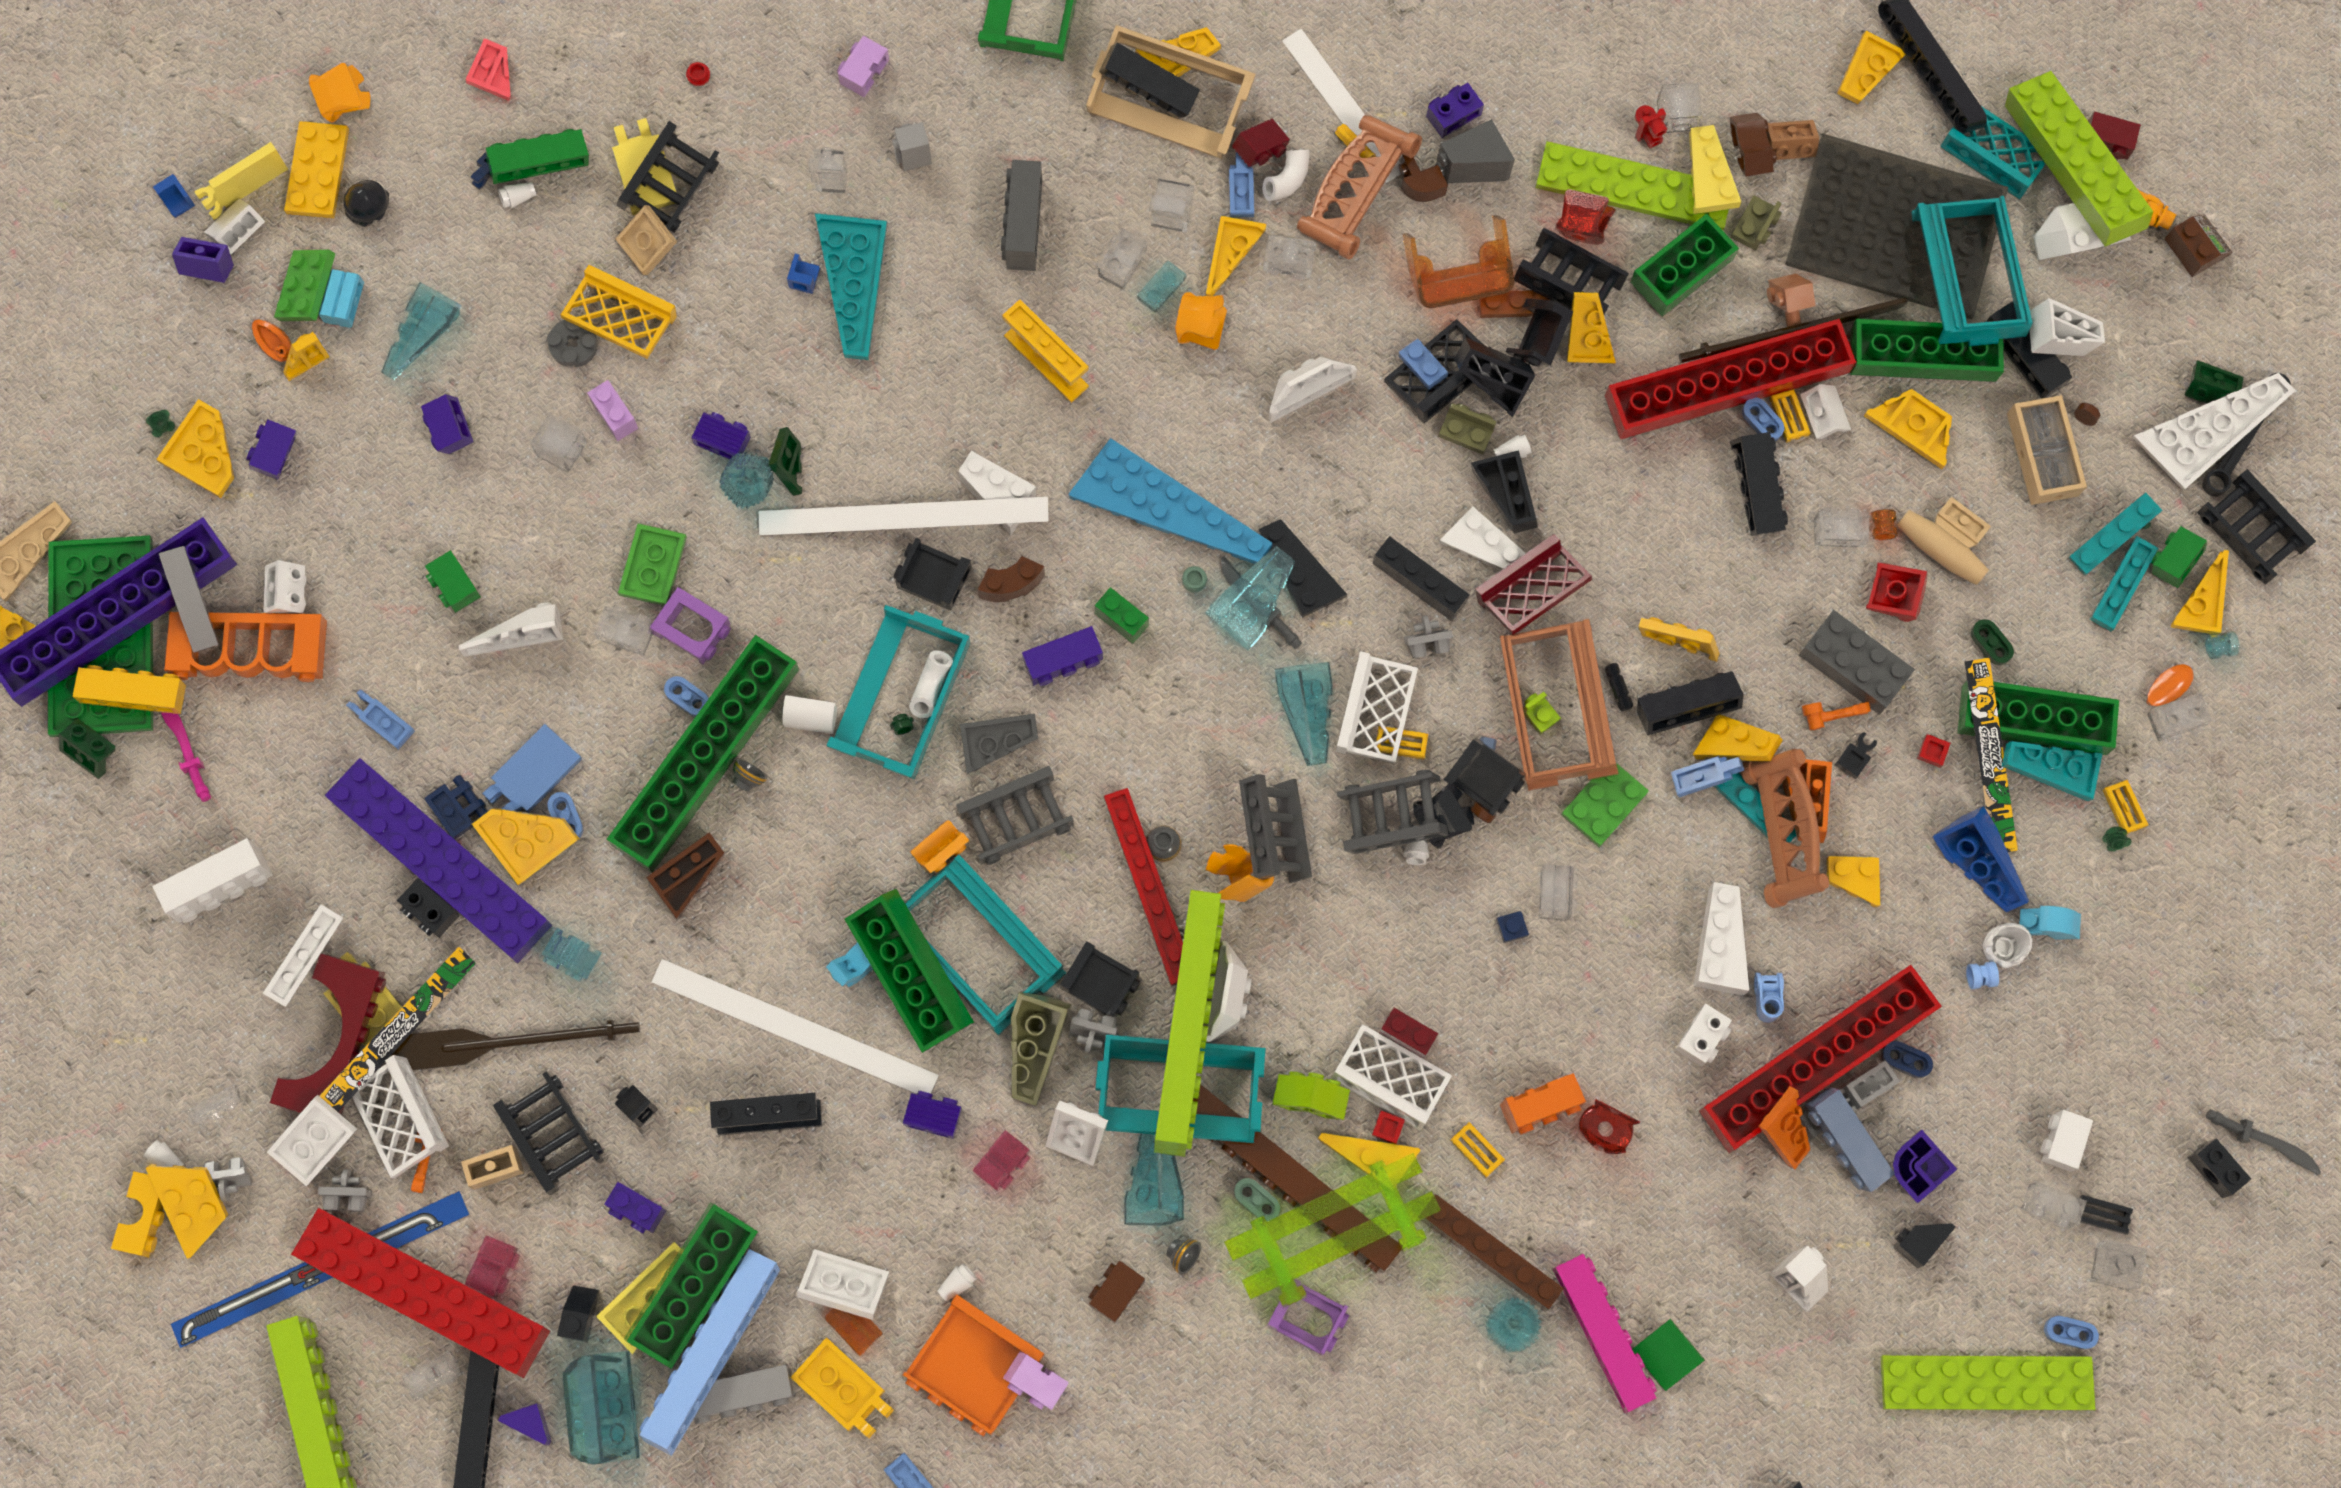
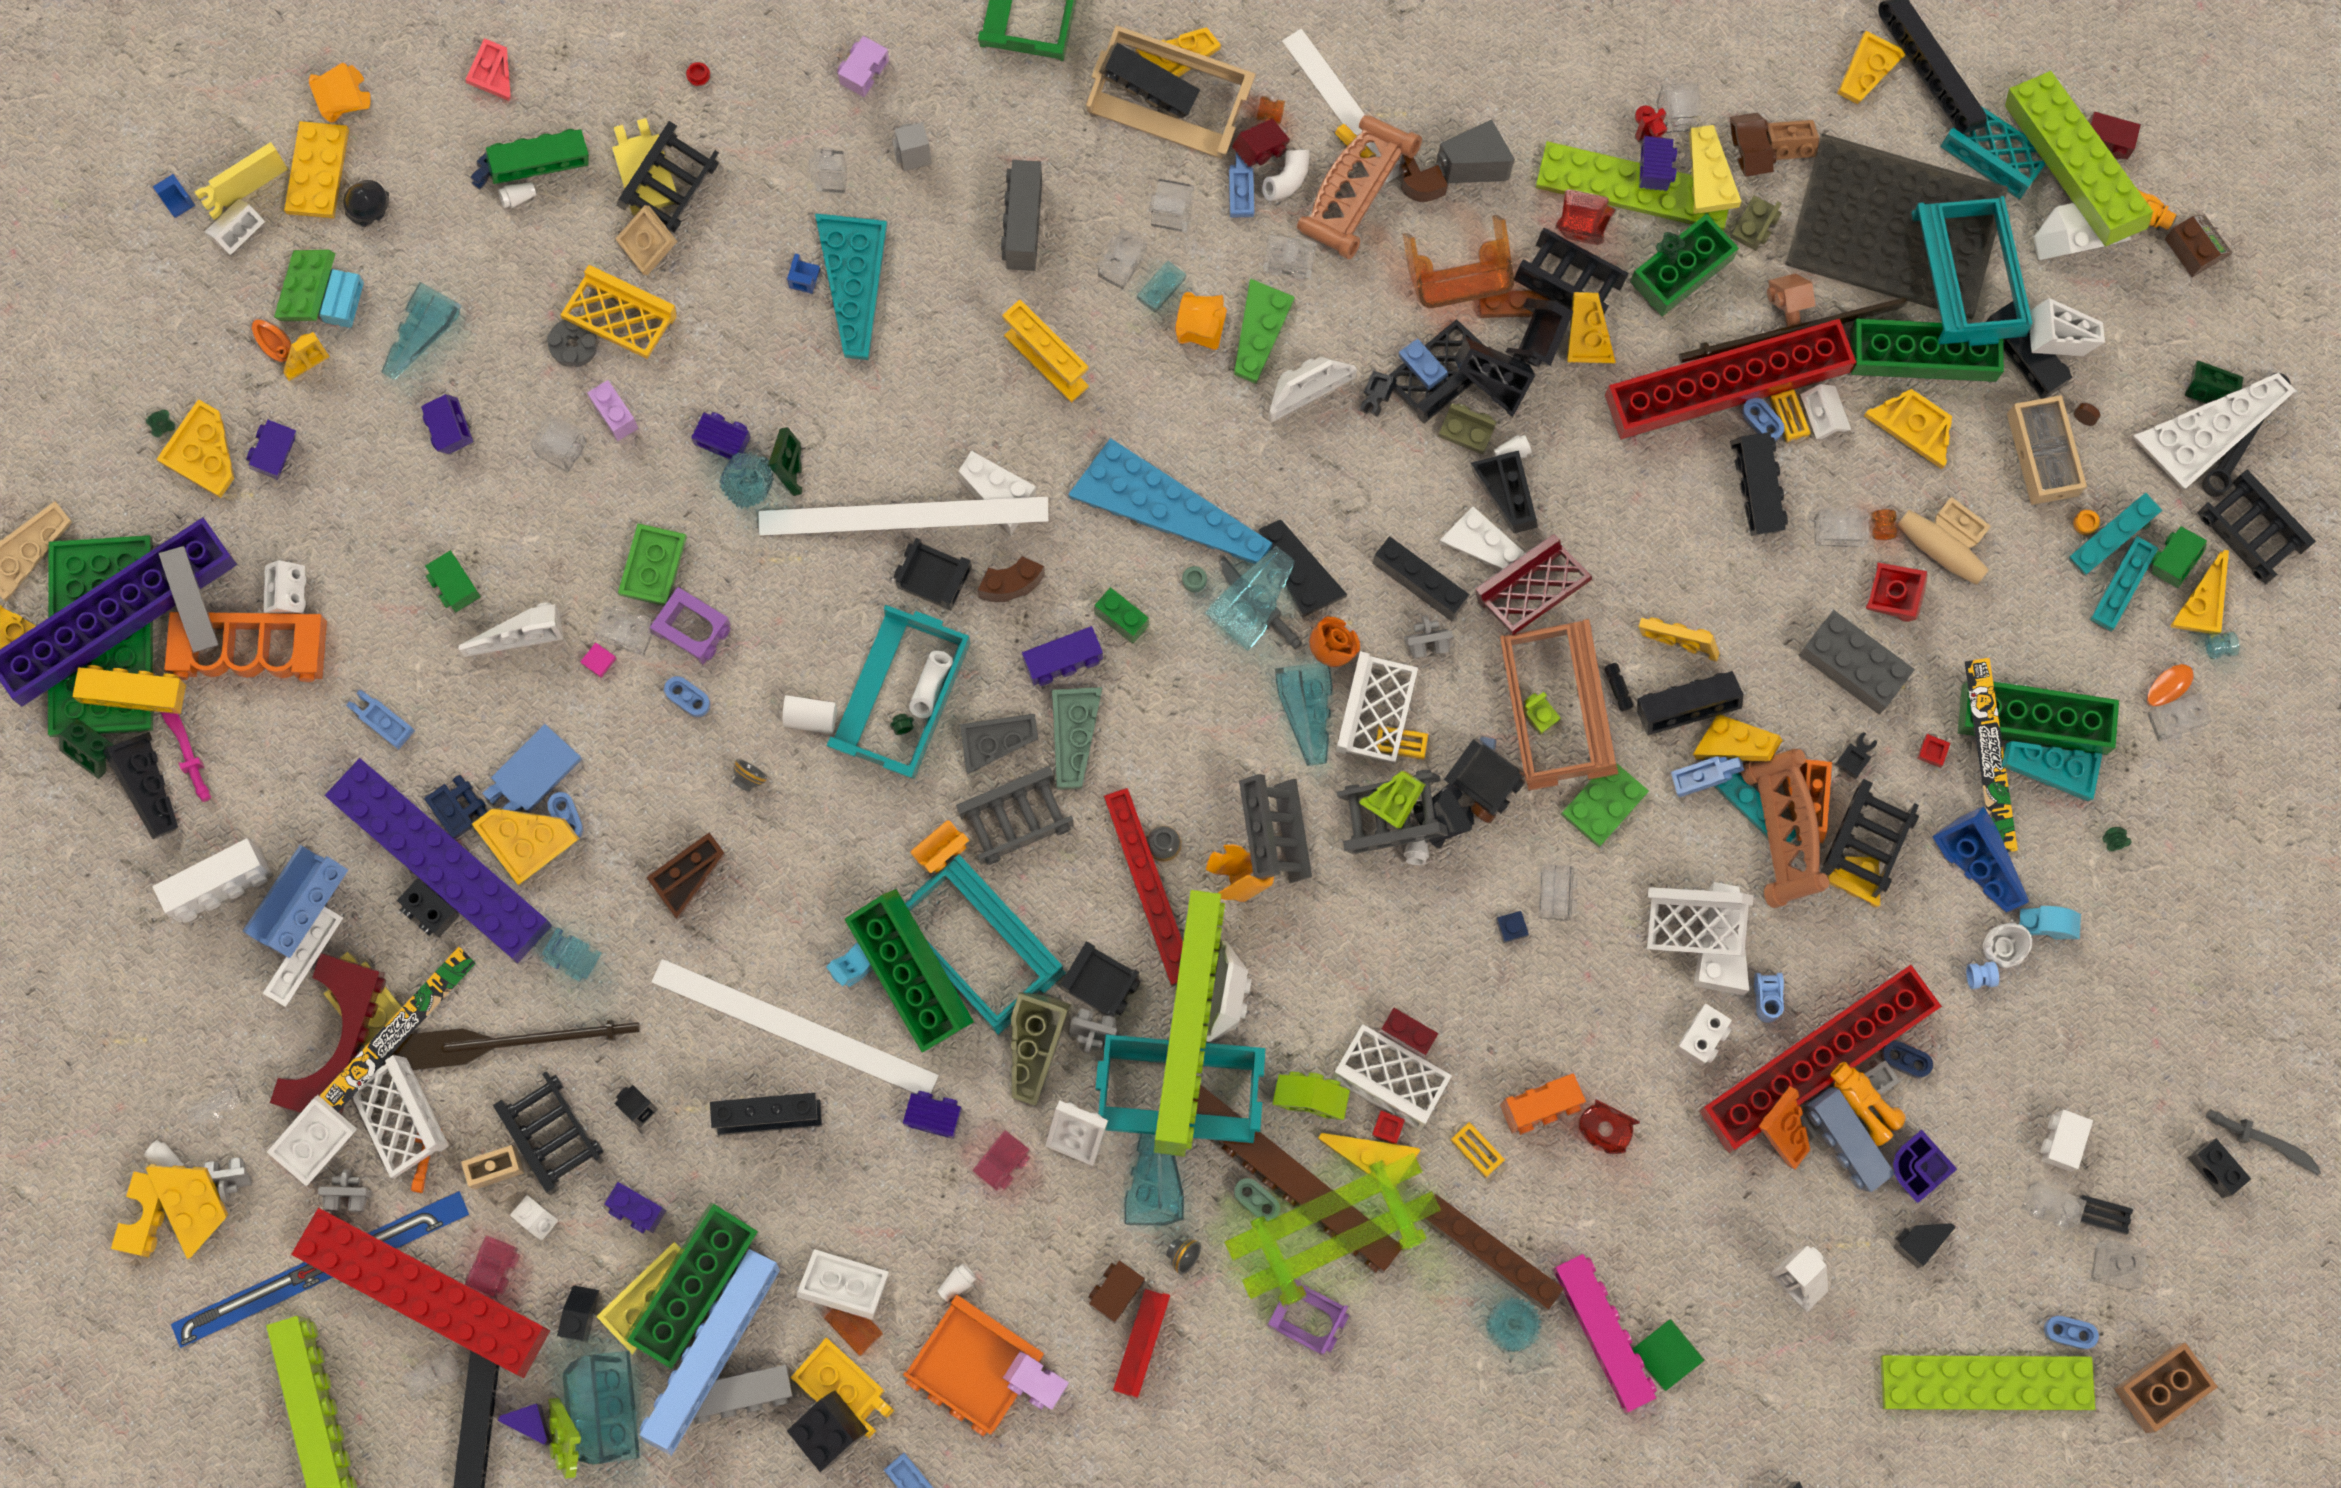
dark purple brick [172,237,234,283] -> none
green brick [607,635,800,873] -> none
yellow wing [1206,216,1267,296] -> none
dark purple brick [1426,82,1484,138] -> none
orange brick [1802,702,1871,731] -> none
dark green plate [1971,619,2014,665] -> none
yellow tile [2102,779,2148,836] -> none
none -> black wing [103,732,178,839]
none -> medium blue panel [242,845,348,958]
none -> white bracket [510,1195,558,1240]
none -> lime wing [548,1398,581,1479]
none -> dark pink tile [580,642,617,678]
none -> black brick [787,1390,869,1472]
none -> sand green wing [1052,687,1102,790]
none -> red fence [1113,1289,1170,1399]
none -> bright green wing [1234,279,1295,384]
none -> clear orange wheel [1257,96,1285,124]
none -> orange cylinder [1309,616,1360,667]
none -> lime wing [1359,771,1426,829]
none -> black plate [1360,371,1397,417]
none -> dark purple brick [1639,136,1677,191]
none -> white fence [1647,887,1753,956]
none -> clear green plate [1656,232,1685,260]
none -> black fence [1820,779,1919,898]
none -> light orange piece [1831,1062,1906,1147]
none -> light orange tile [2073,509,2100,535]
none -> medium nougat brick [2114,1343,2218,1433]

